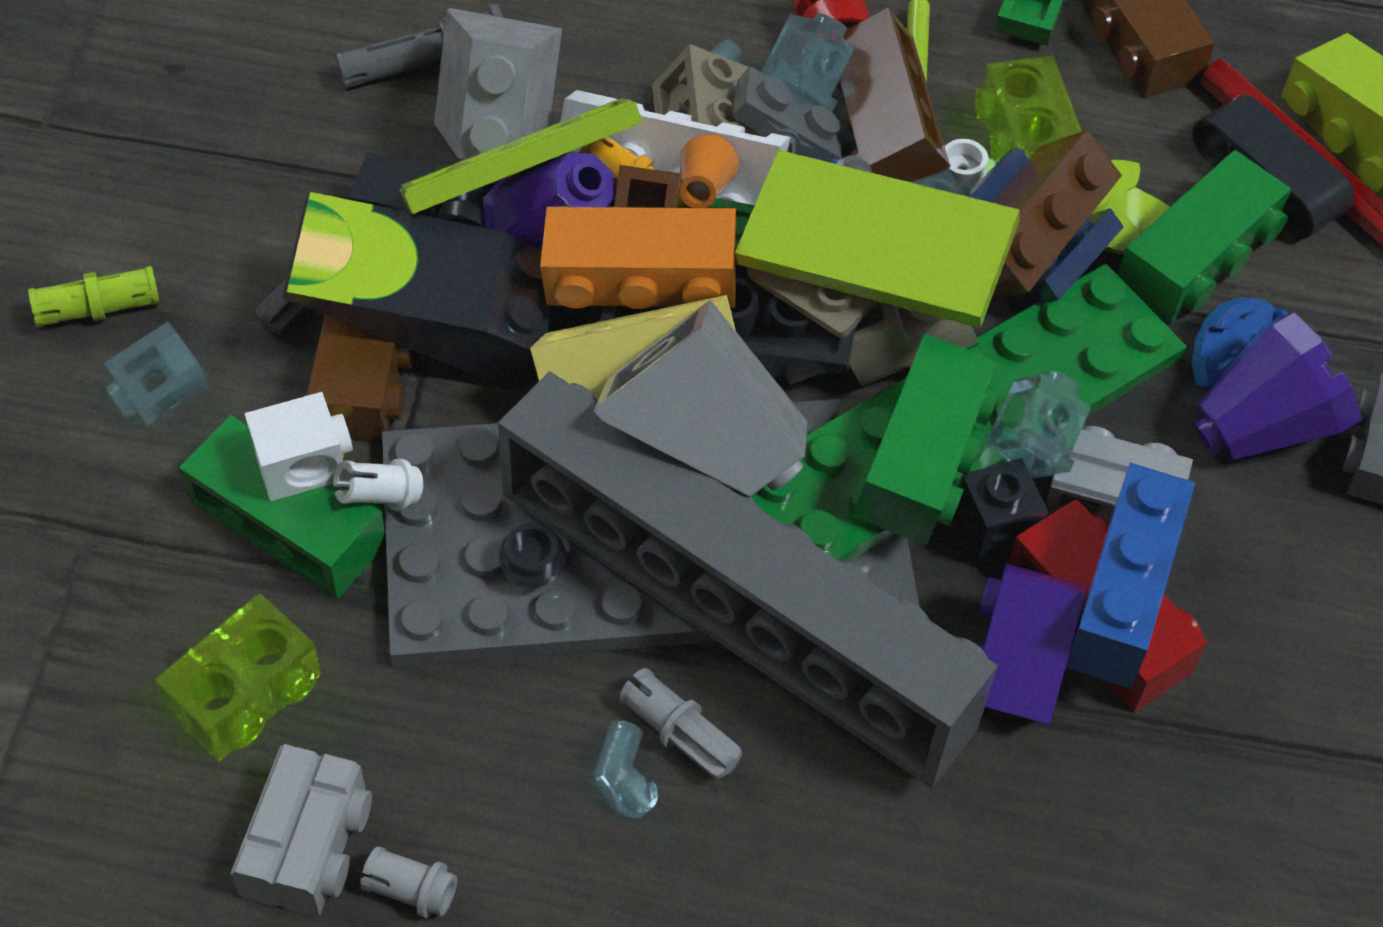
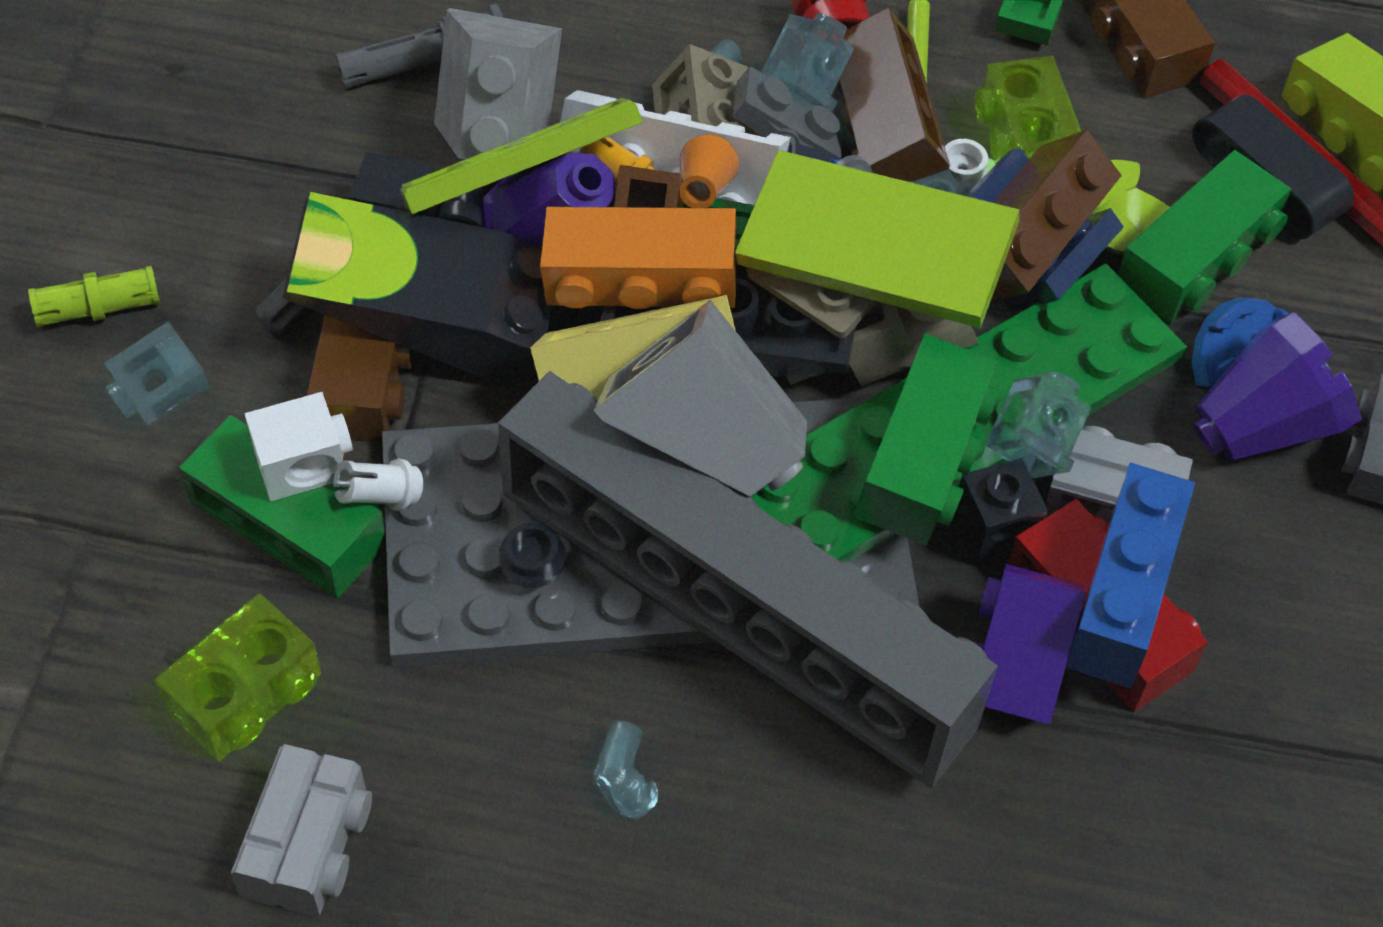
light grey pin [360,846,457,918] -> none
light grey axle [619,668,742,779] -> none

